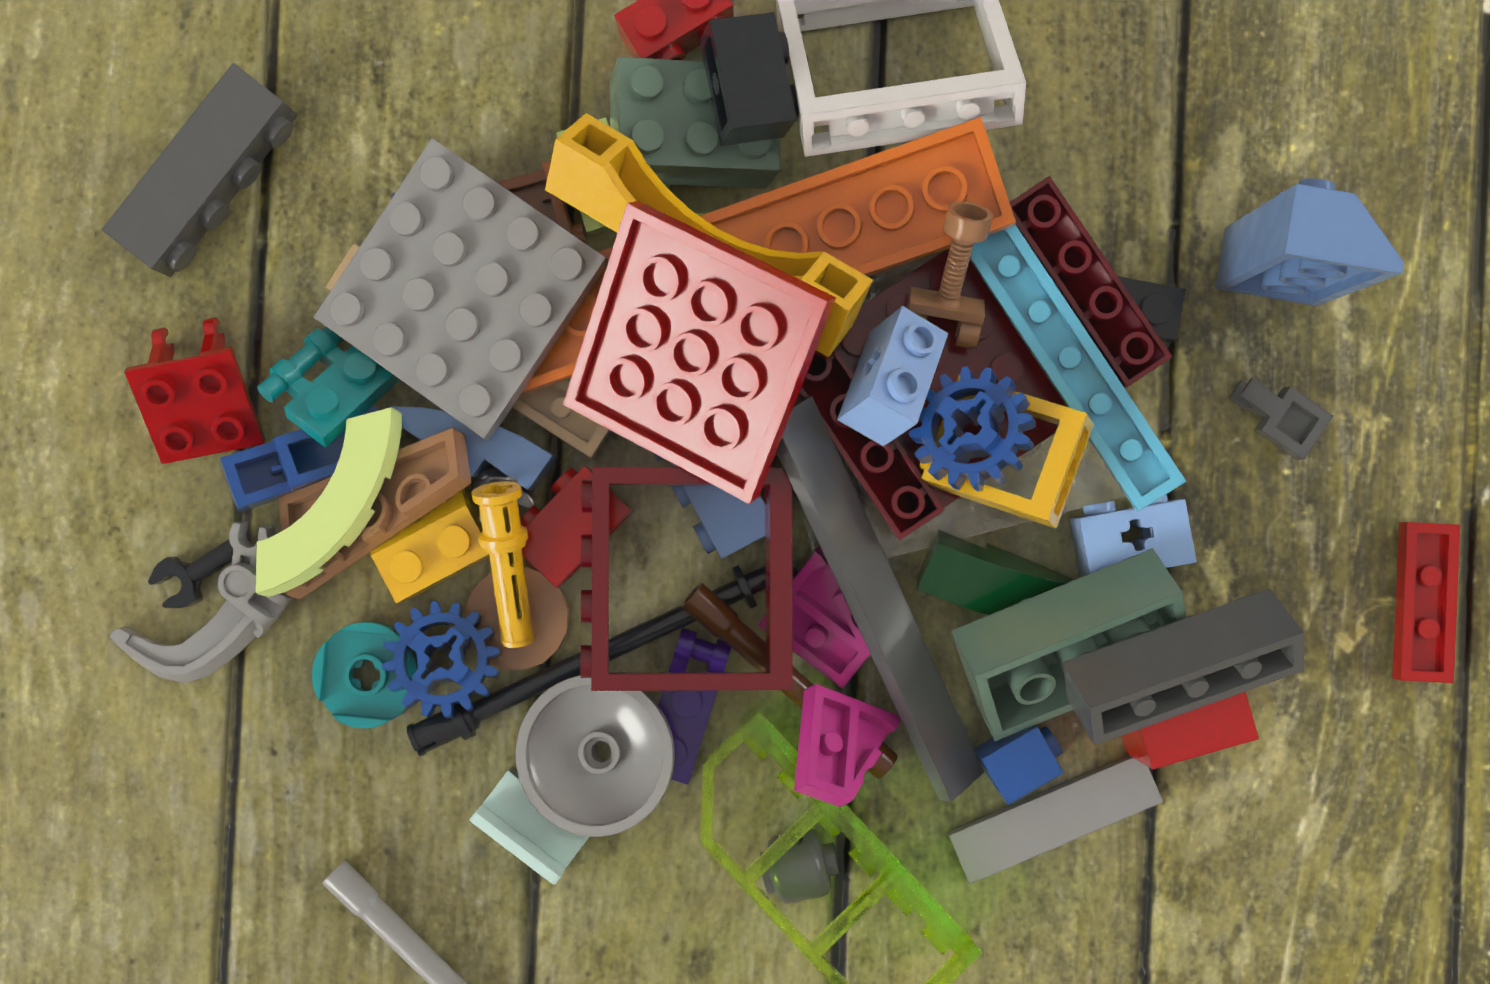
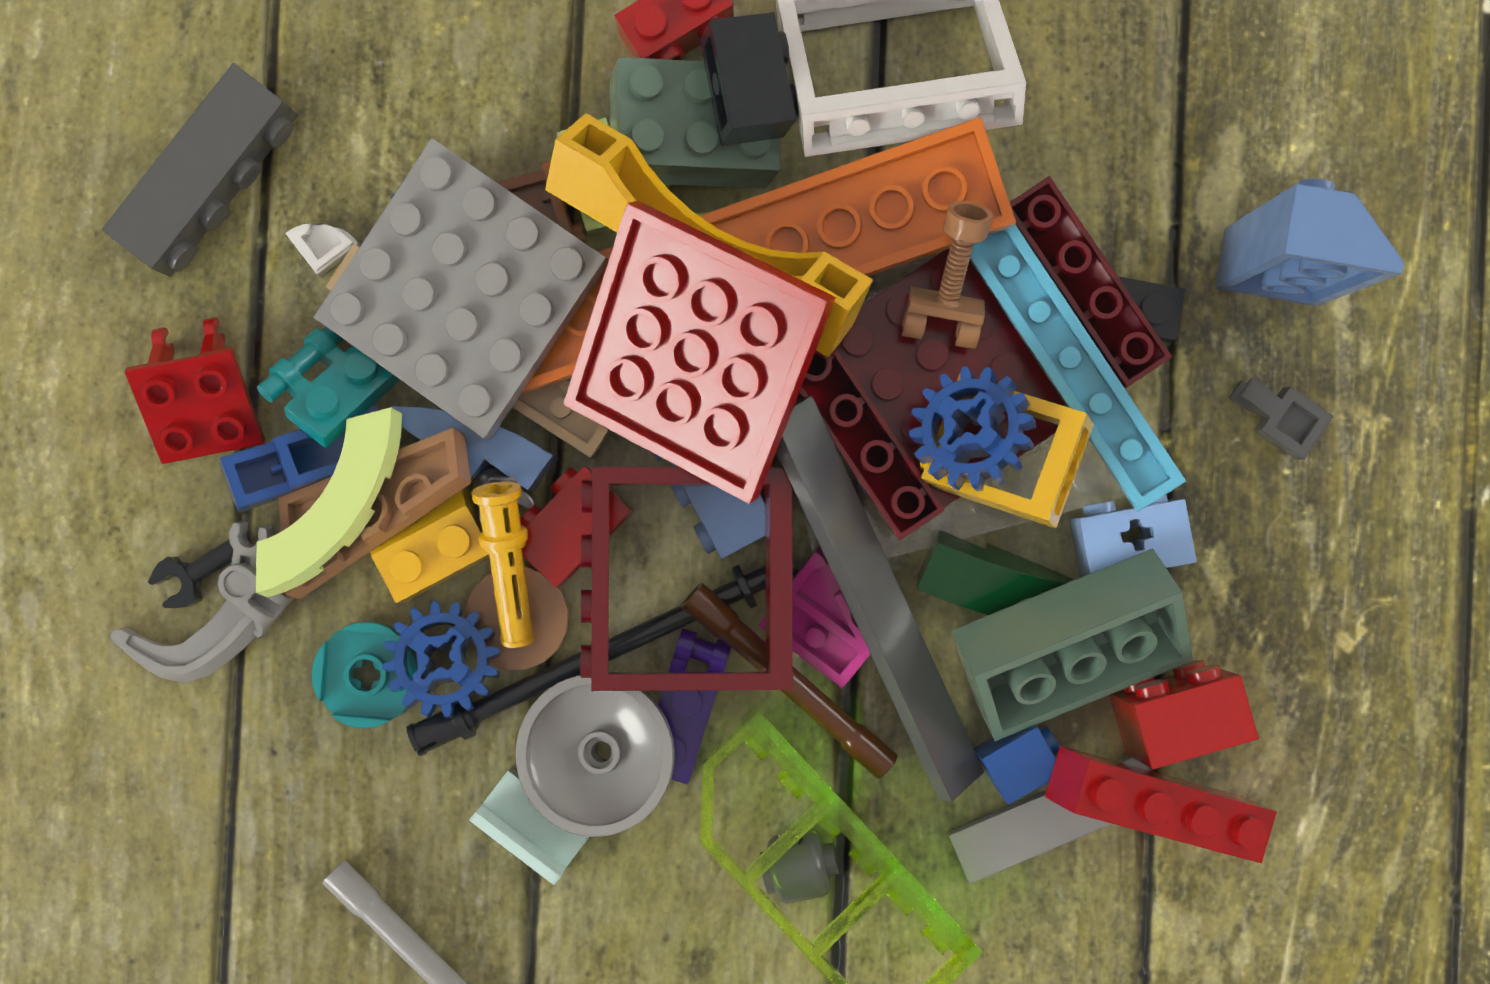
dark pink wing [794,684,900,807] -> none
light blue brick [837,306,948,446] -> none
dark grey brick [1062,589,1304,745] -> none
red plate [1392,522,1460,683] -> none
none -> white tile [286,224,361,277]
none -> red brick [1045,746,1277,864]

